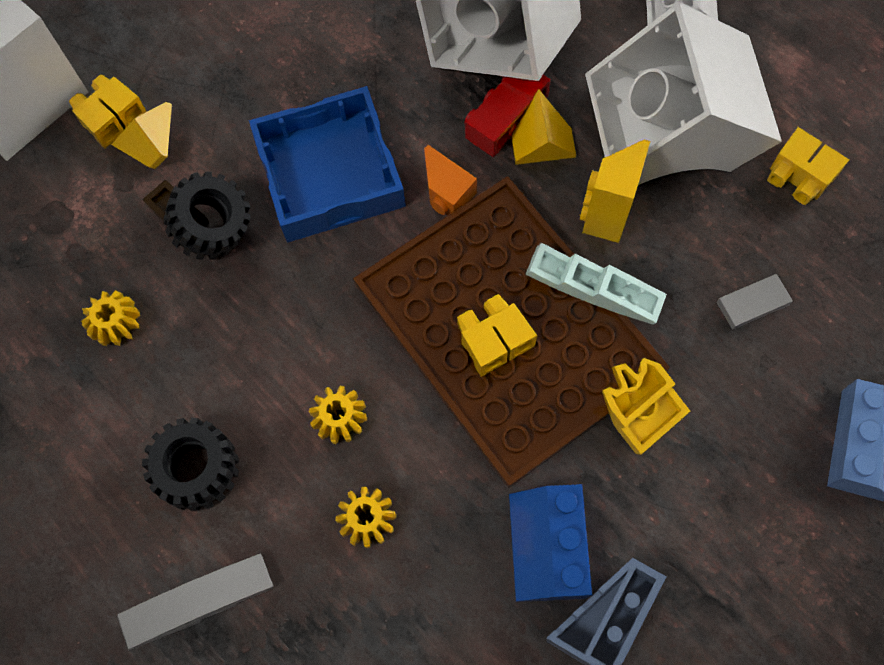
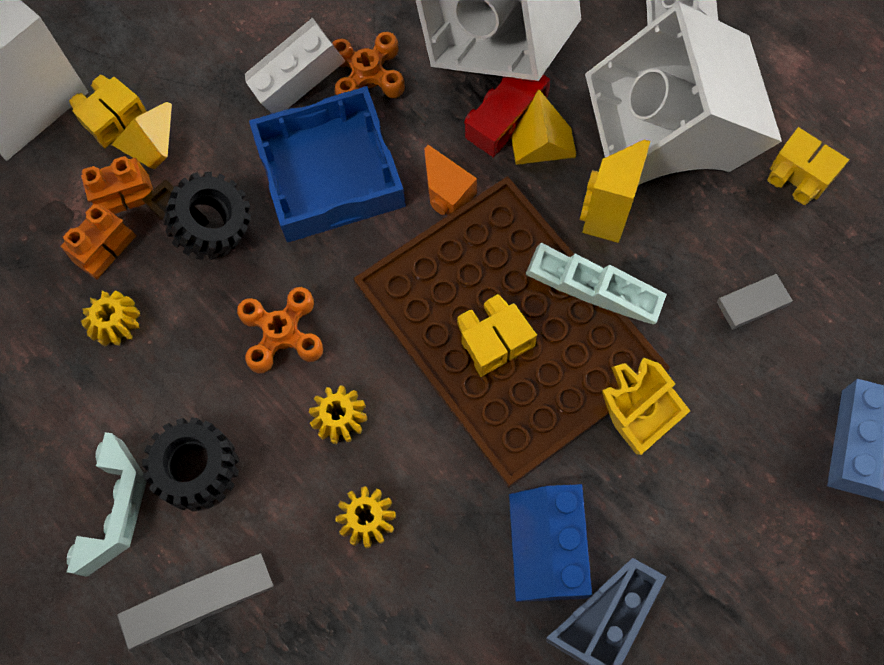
none -> orange hips [60,204,136,280]
none -> light aqua slope [67,432,146,577]
none -> orange hips [81,156,153,214]
none -> orange gear [237,287,323,374]
none -> white slope [245,18,345,114]
none -> orange gear [332,32,405,98]

